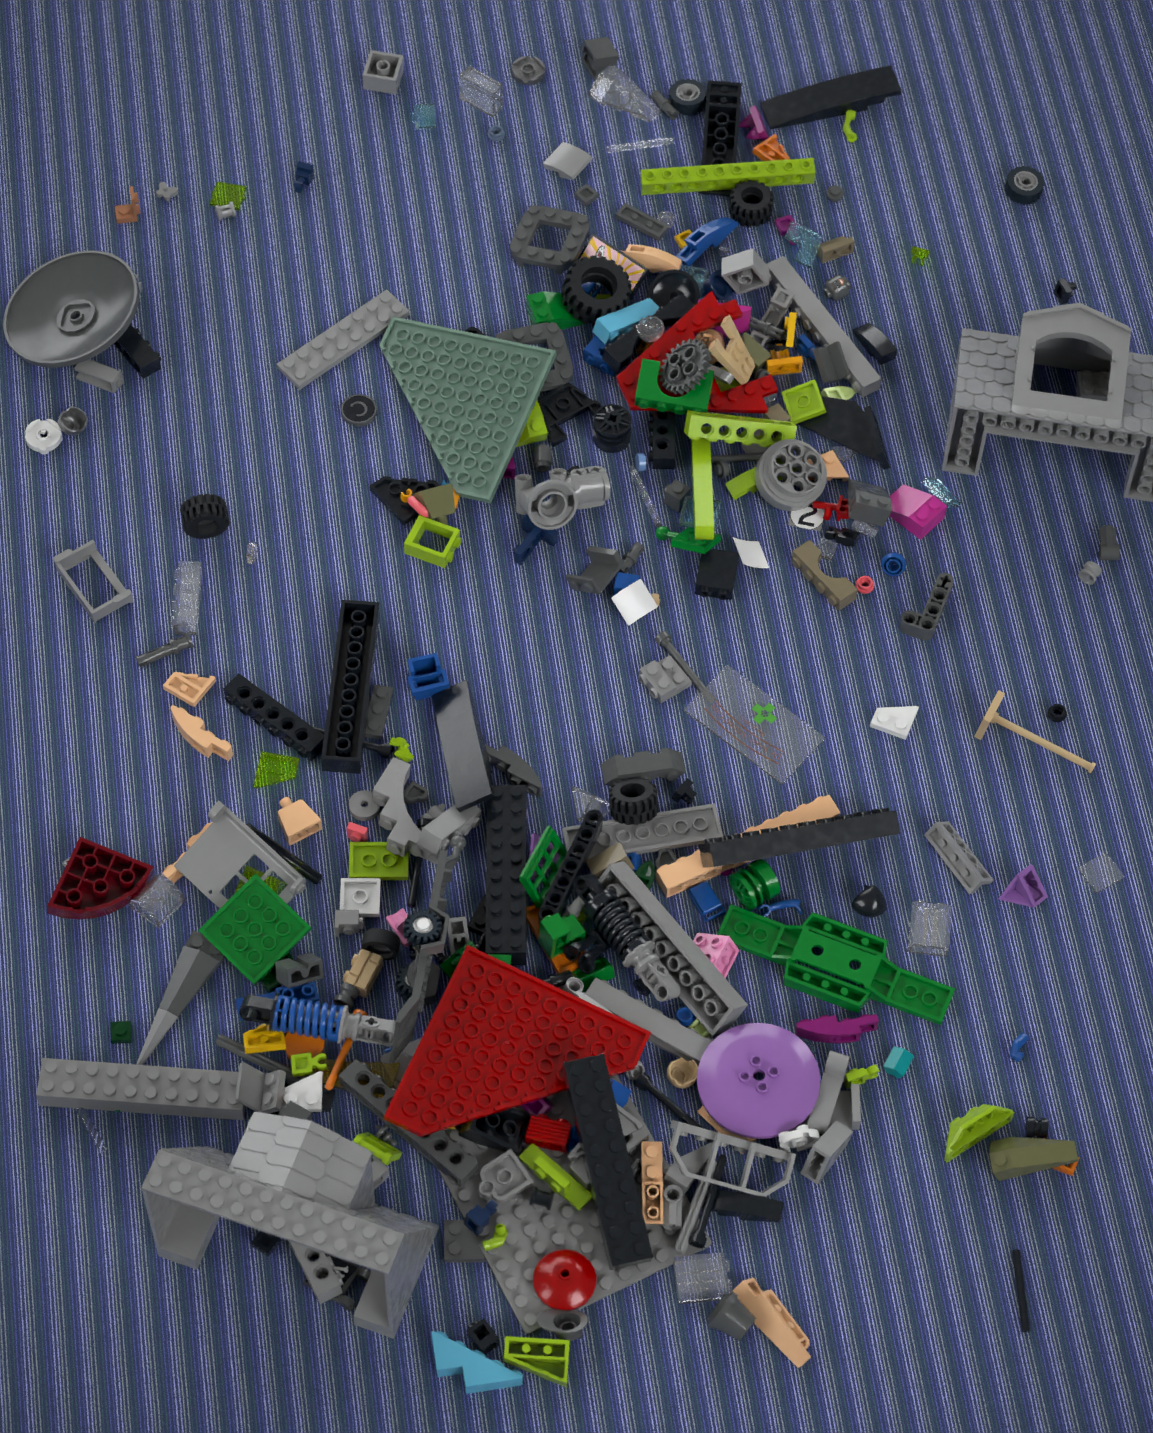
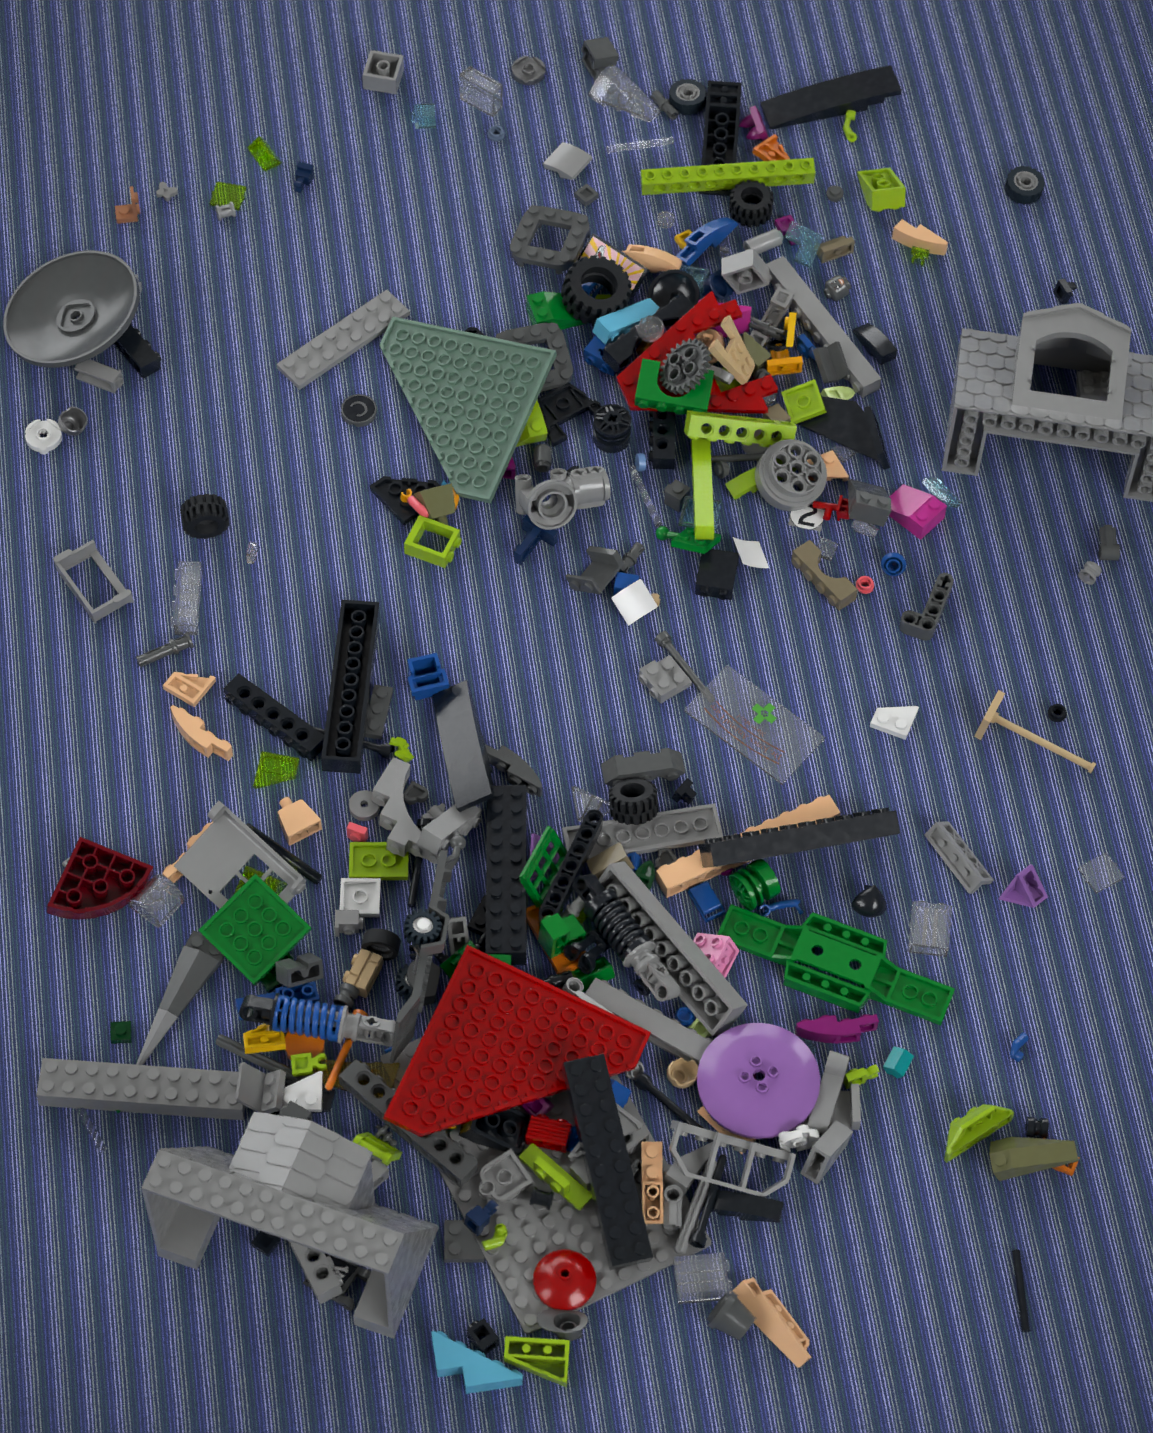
bright pink hips [386,908,412,947] -> none
dark grey plate [615,203,669,241] -> none
black plate [825,526,860,547] -> none
none -> clear neon green slope [247,136,282,171]
none -> light grey brick [743,229,783,254]
none -> lime slope [857,168,906,212]
none -> light nougat slope [892,219,948,255]

